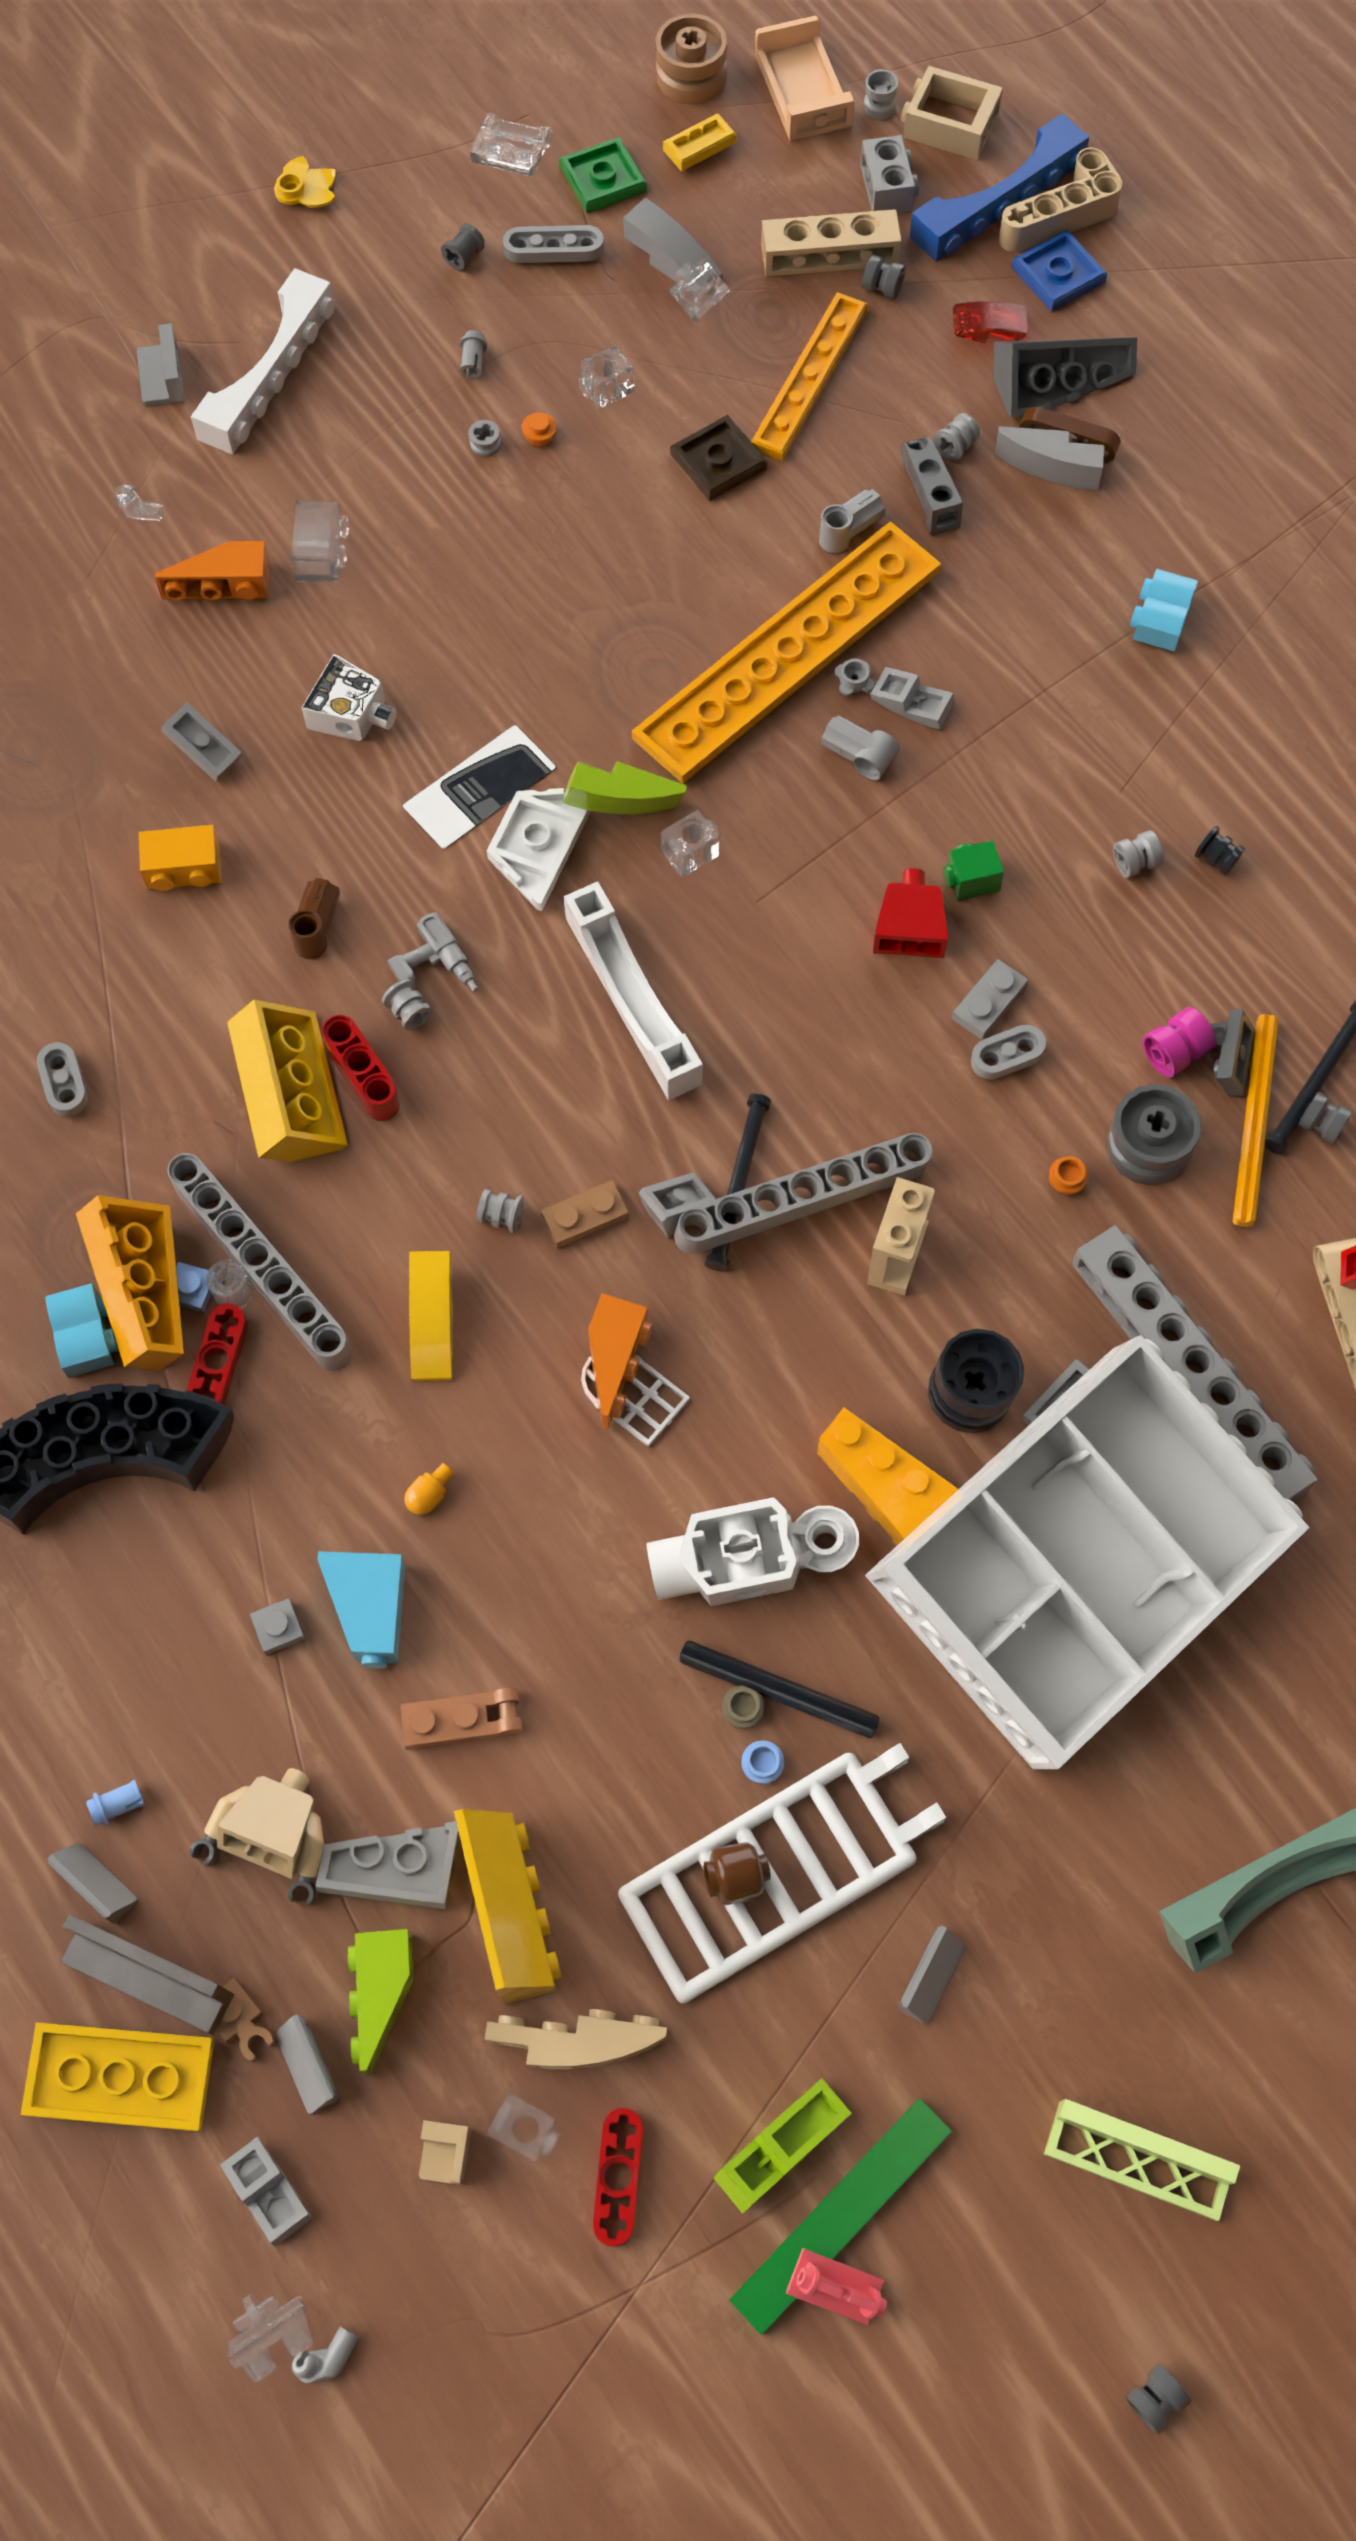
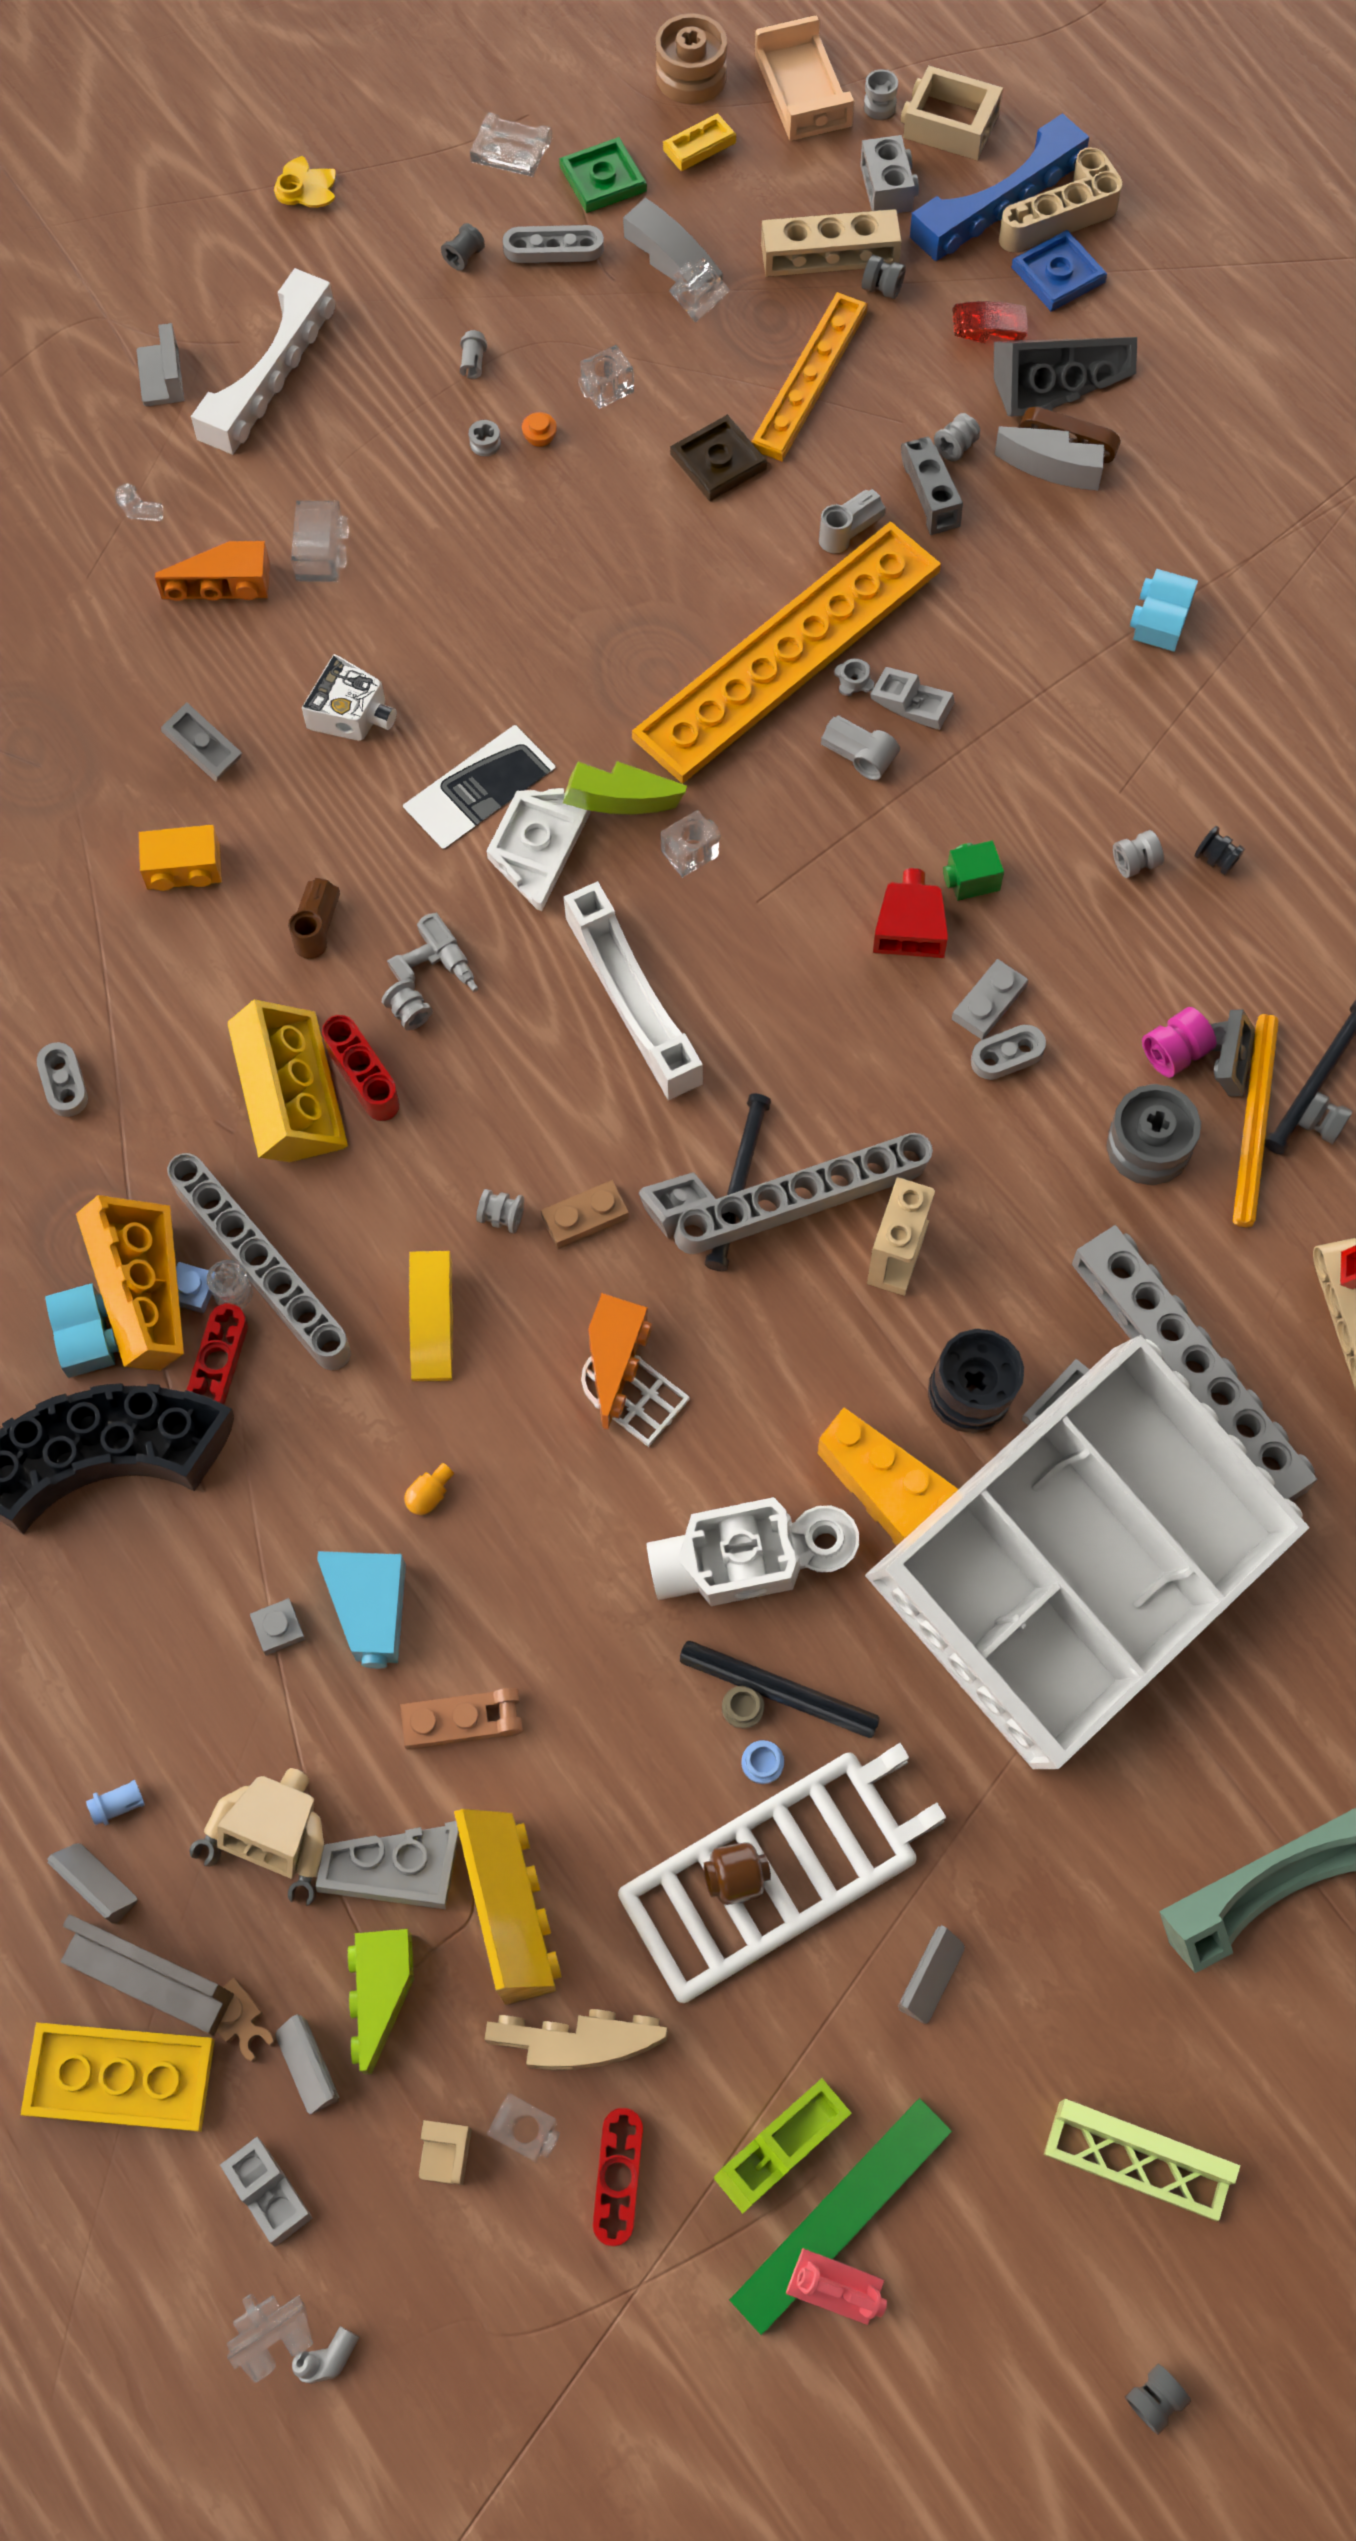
orange plate [1048,1156,1088,1195] -> none

